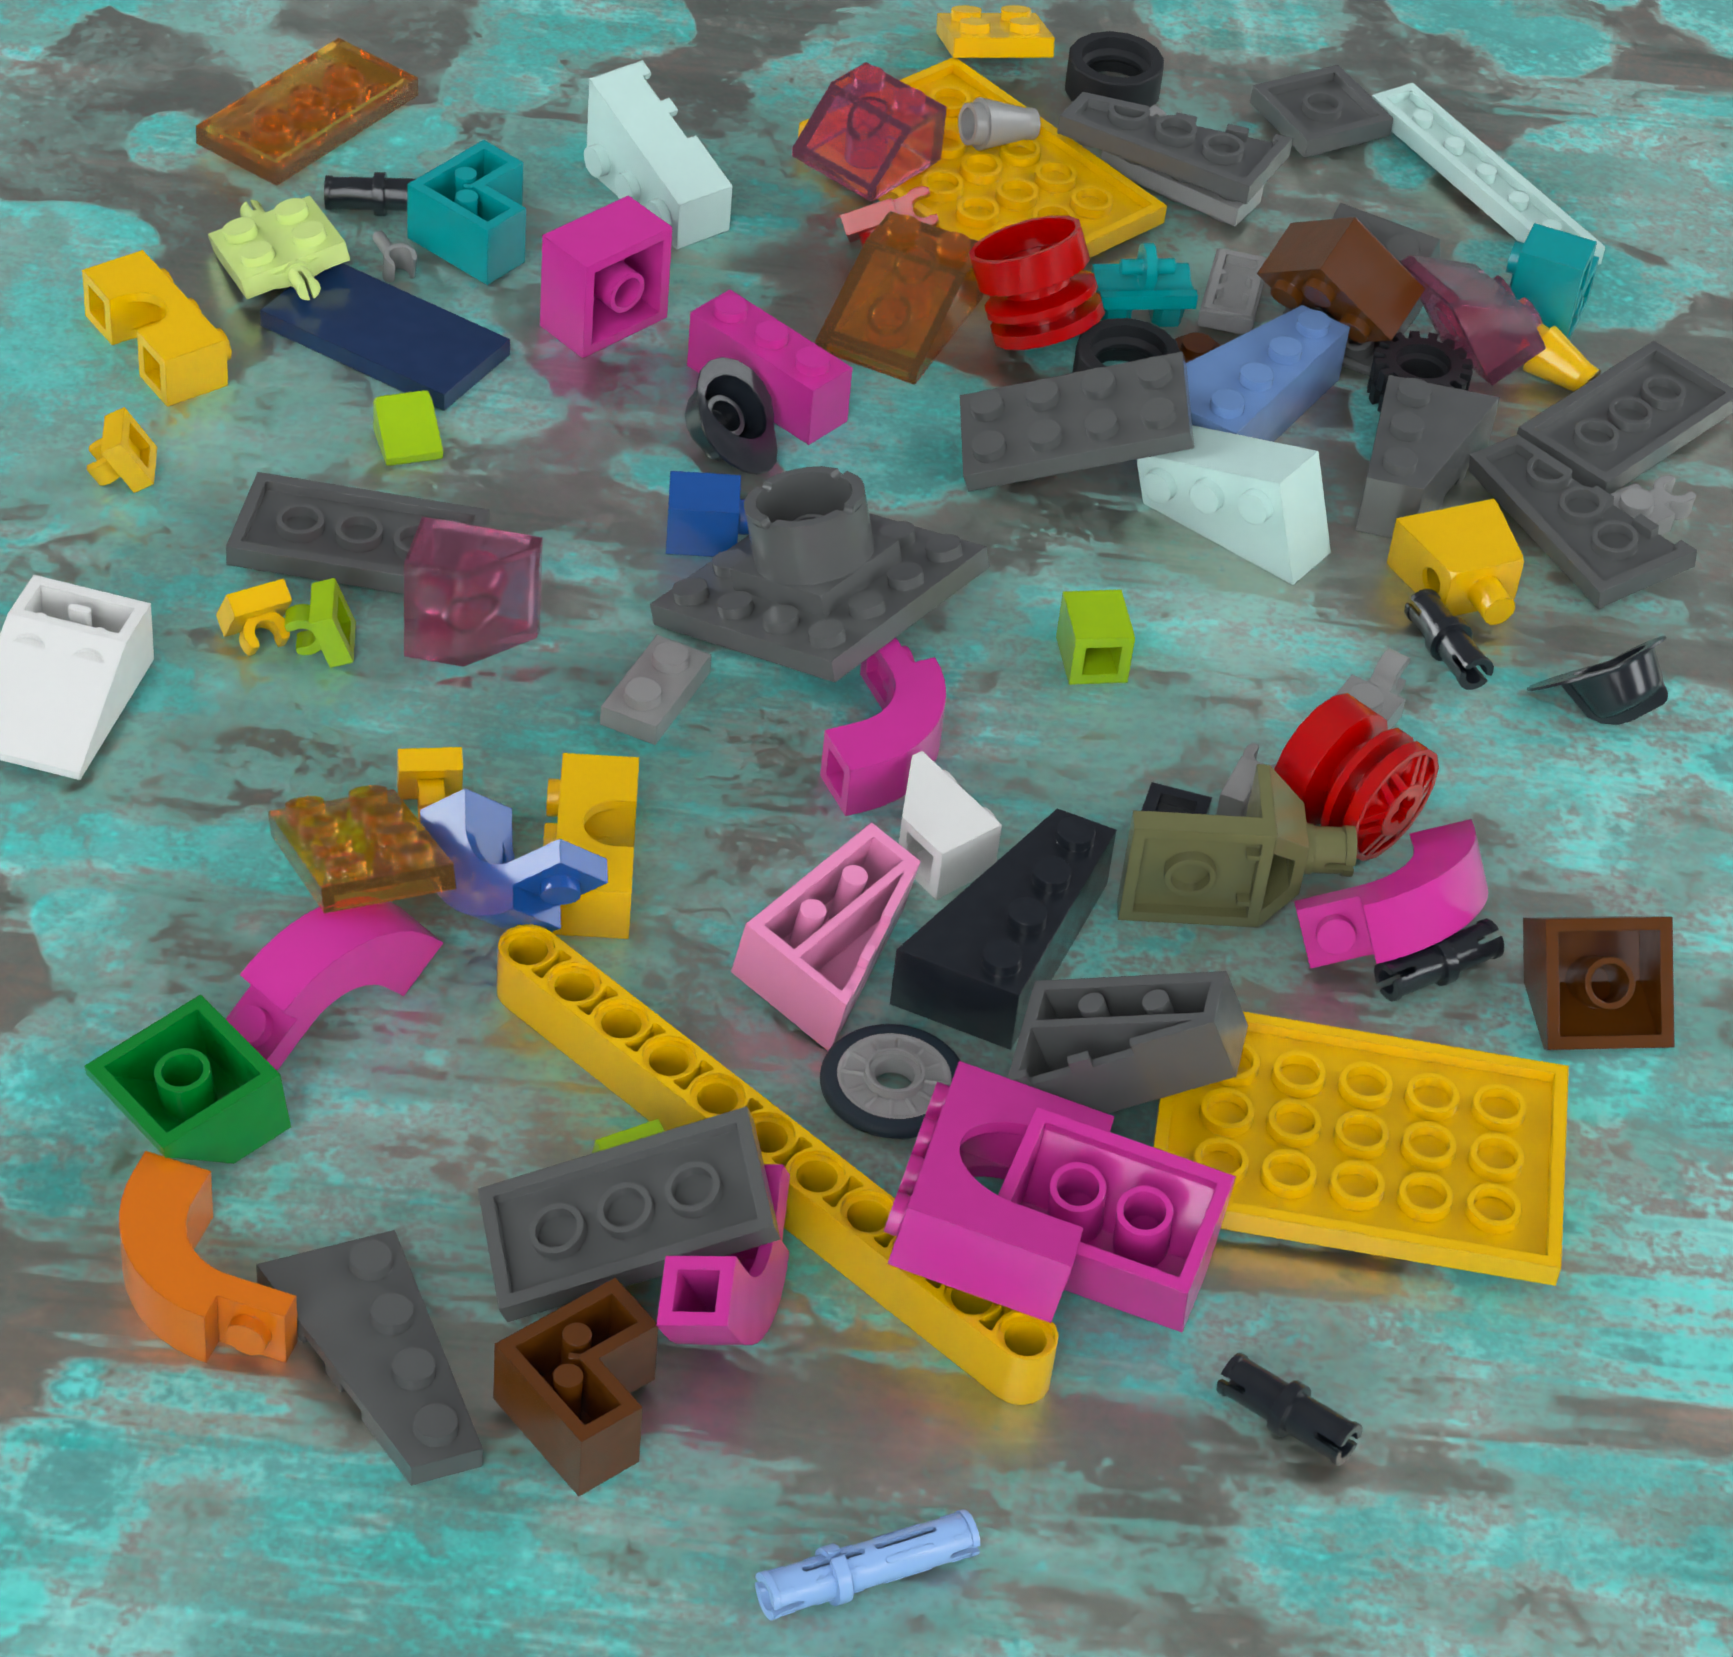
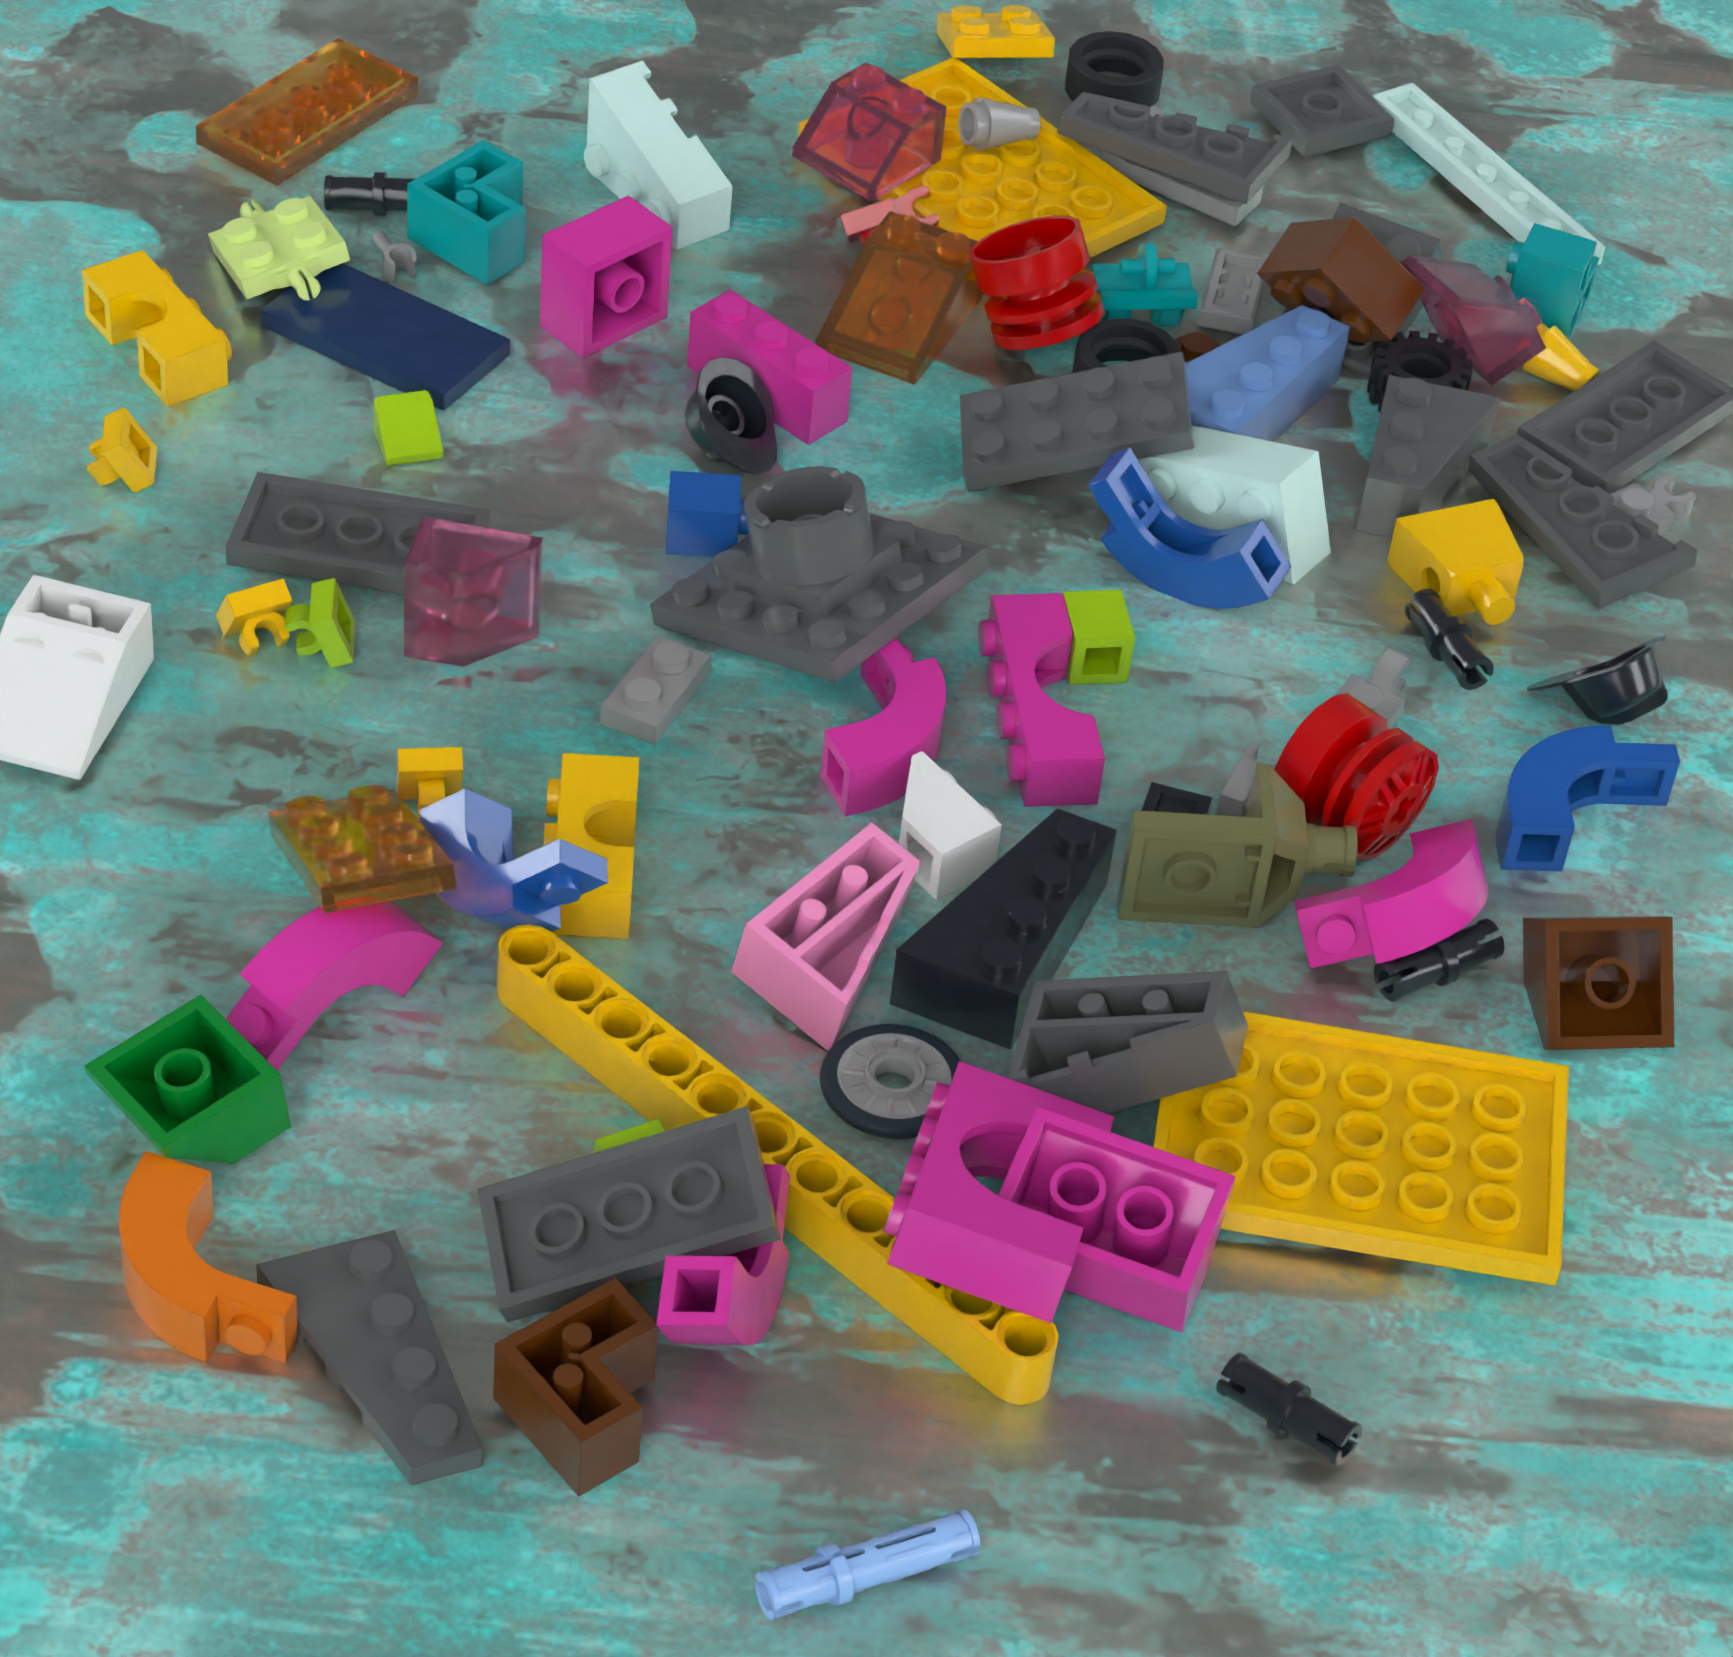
none -> dark pink arch [978,593,1105,807]
none -> blue arch [1088,448,1292,609]
none -> blue arch [1496,726,1680,871]

